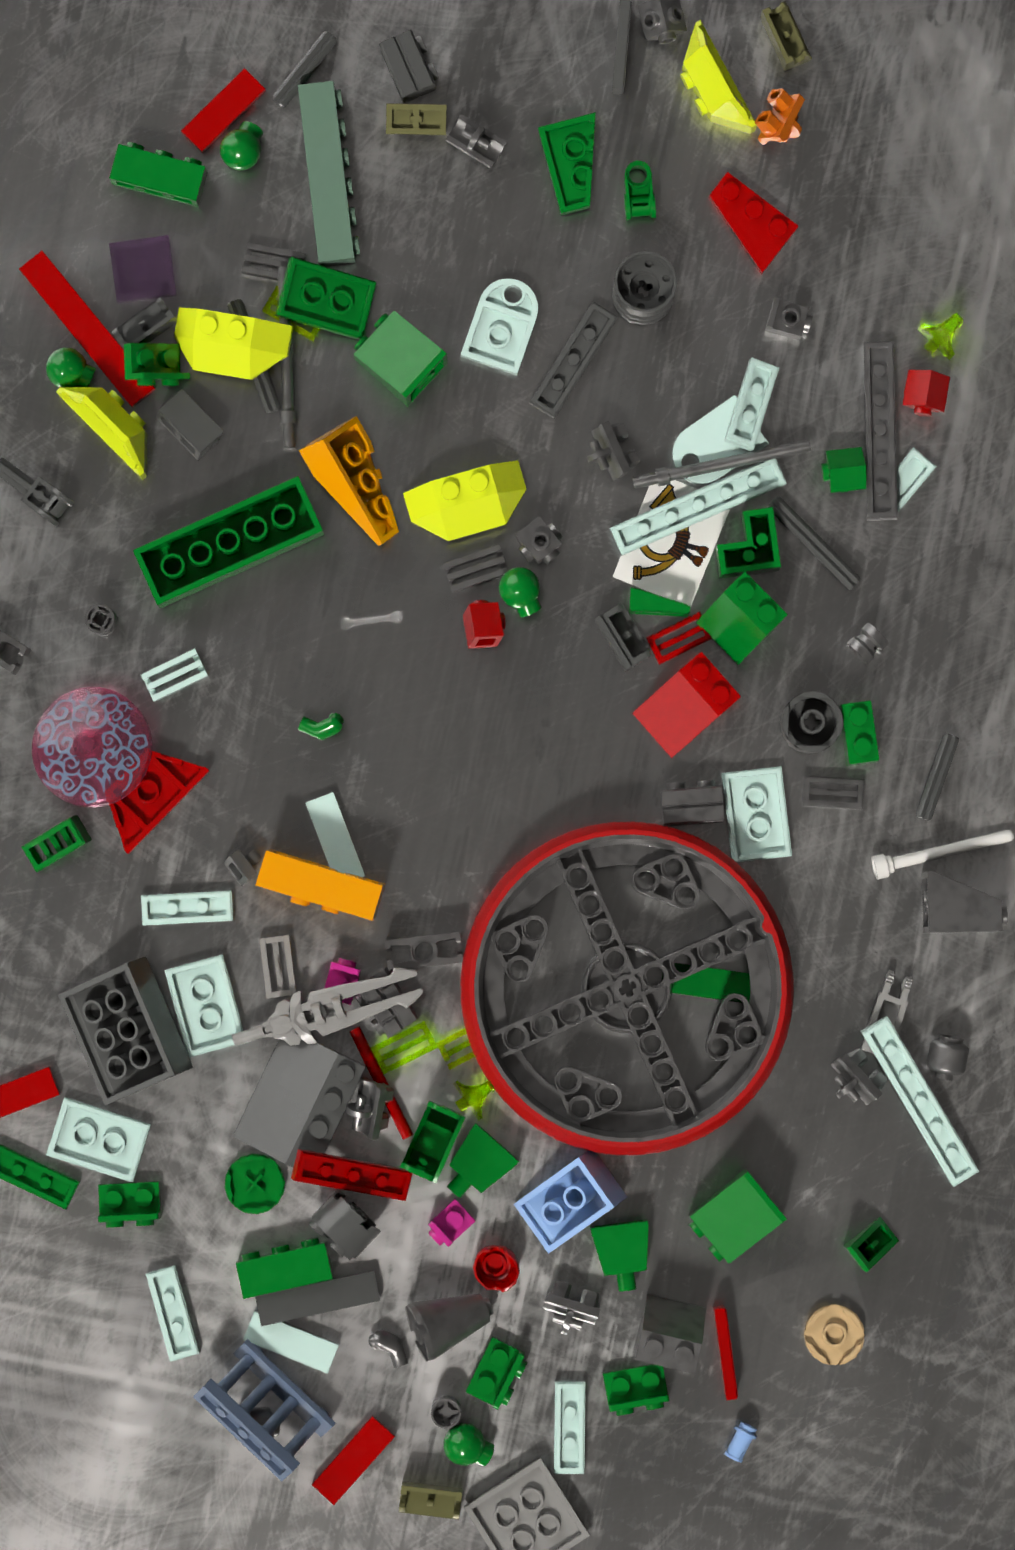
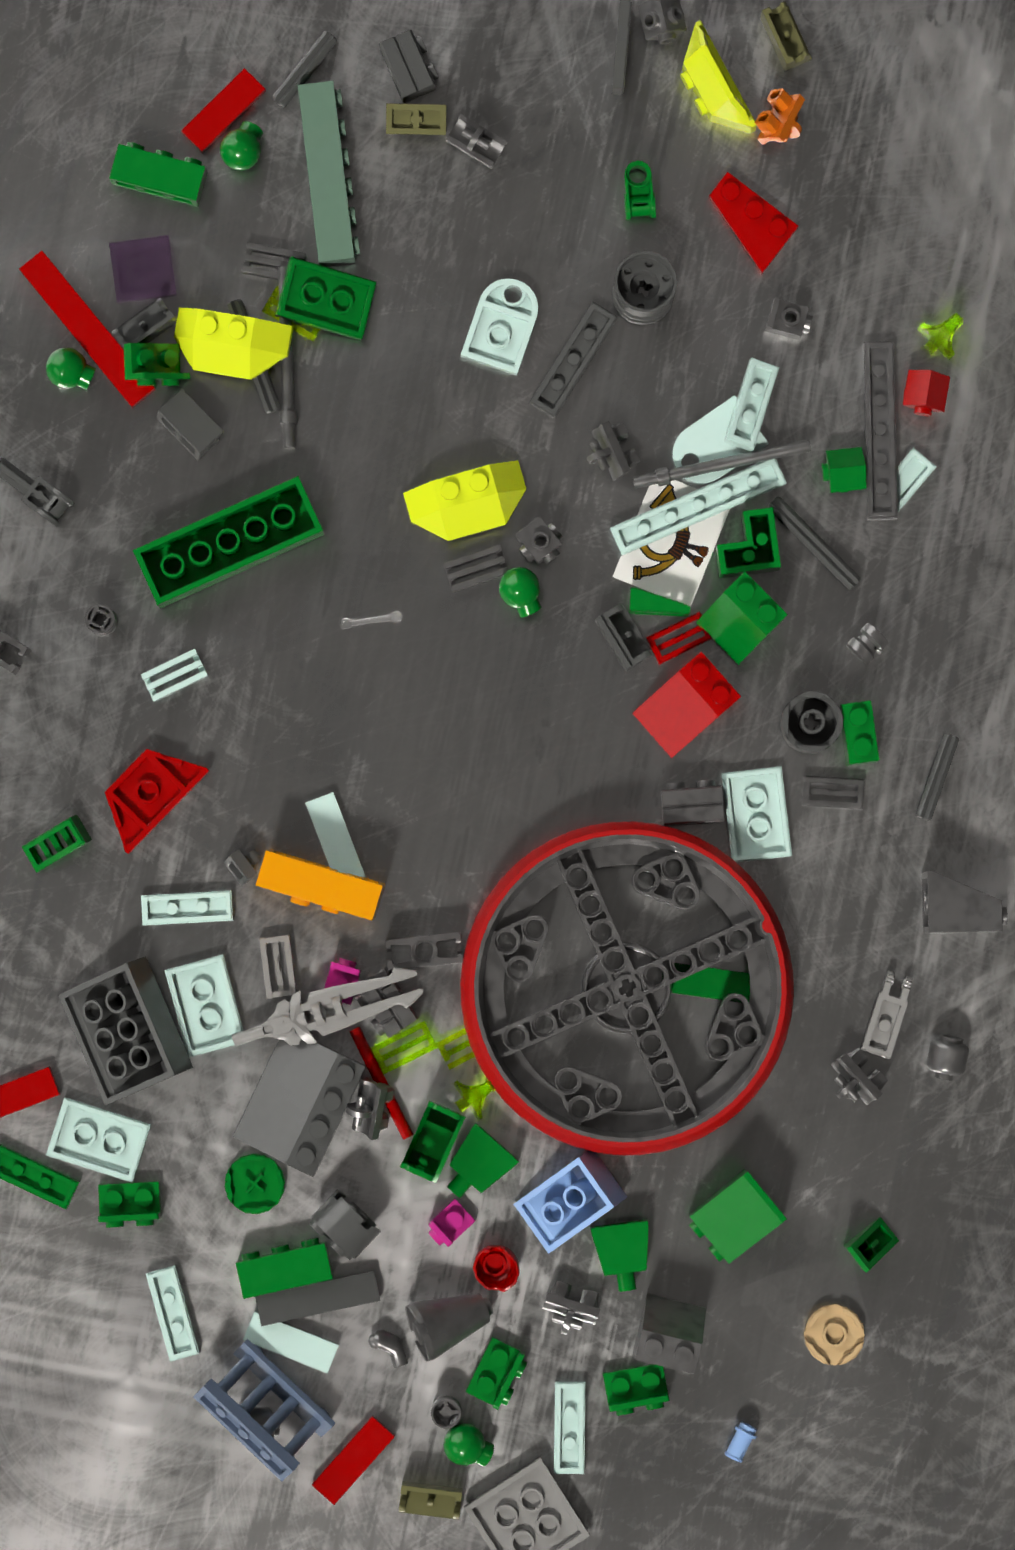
clear pink dish [32,687,152,808] -> none
neon yellow wedge [56,387,148,480] -> none
red tile [291,1149,413,1201] -> none
green arm [298,713,344,740] -> none
light orange wedge [299,416,399,546] -> none
green slope [353,311,448,407] -> none
red brick [463,600,506,649] -> none
green wing [538,112,596,216] -> none
red tile [713,1305,738,1401] -> none
light aqua tile [860,1016,979,1187] -> none
white piece [871,830,1015,880] -> none

